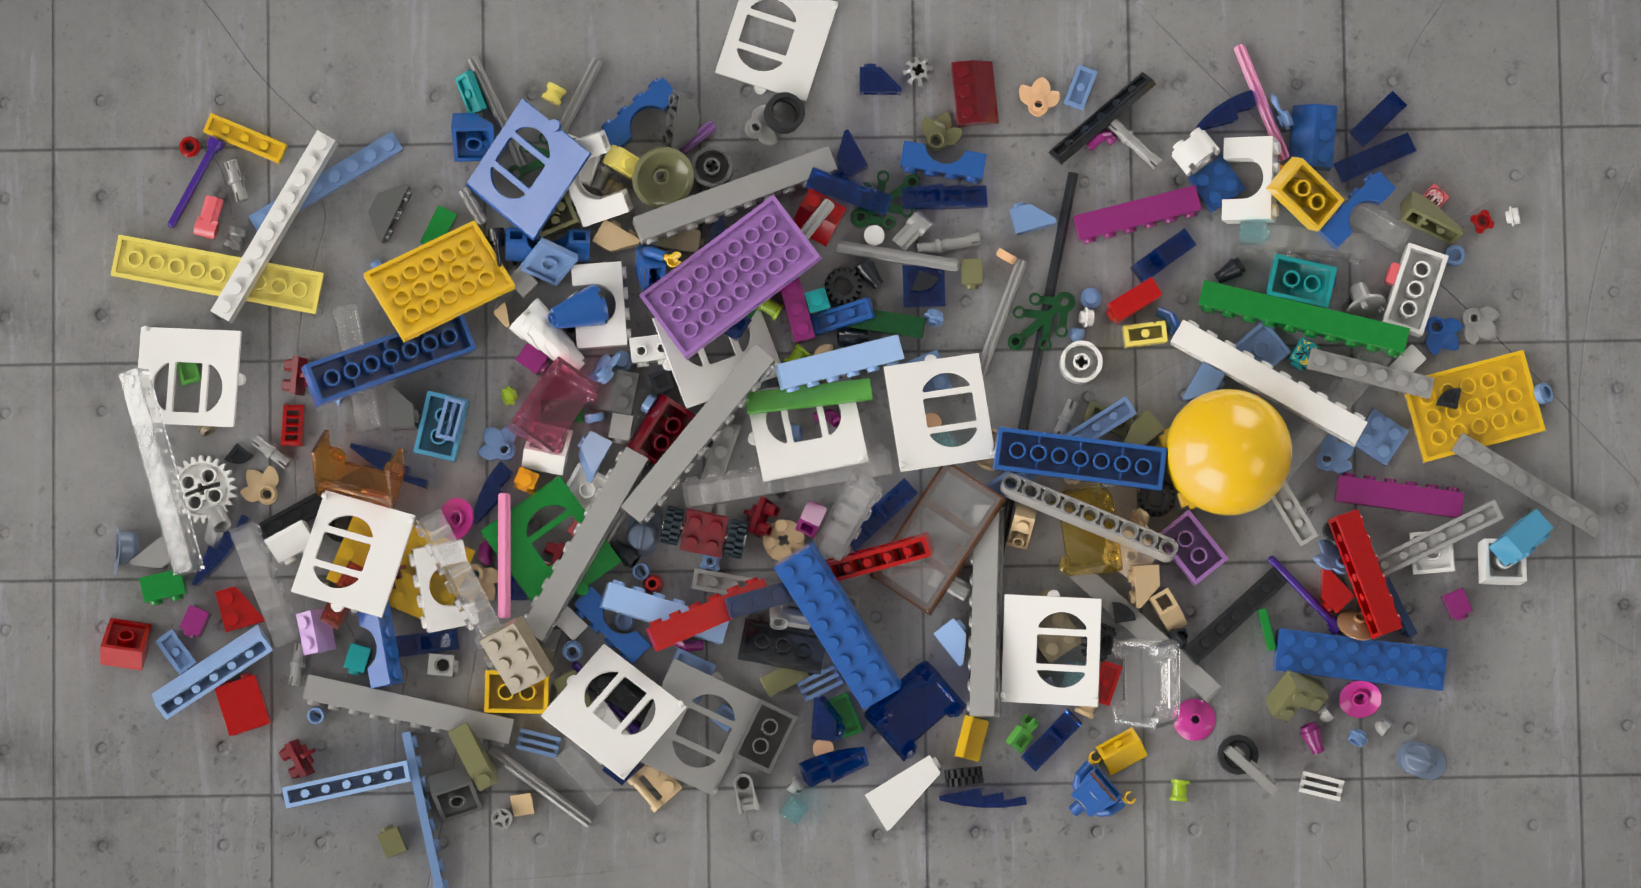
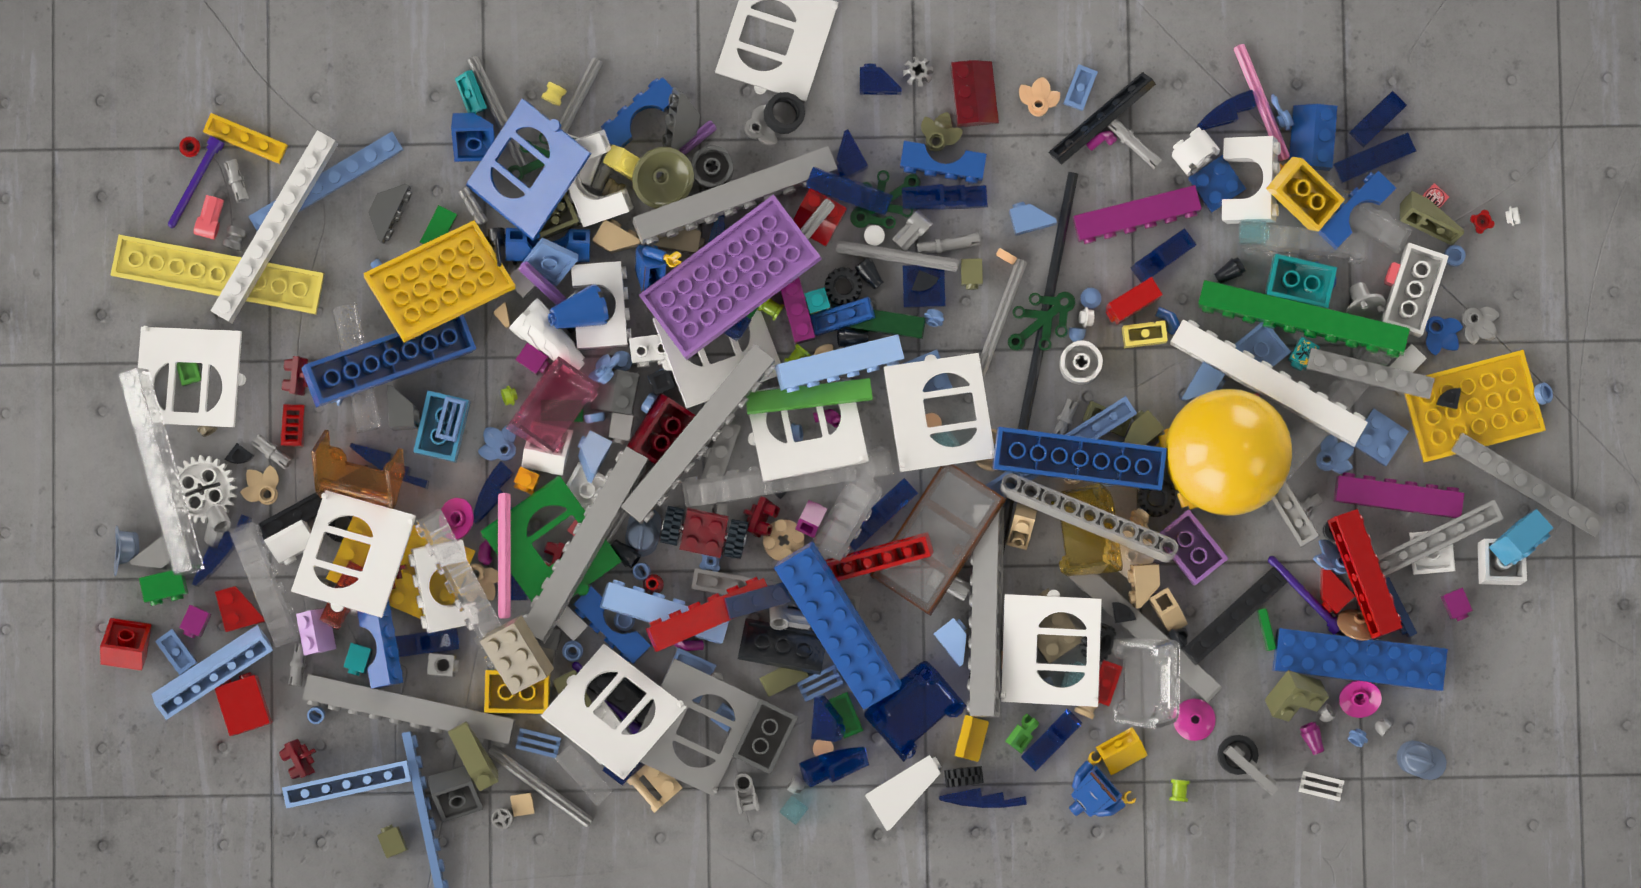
none -> medium lavender axle [519,261,566,305]

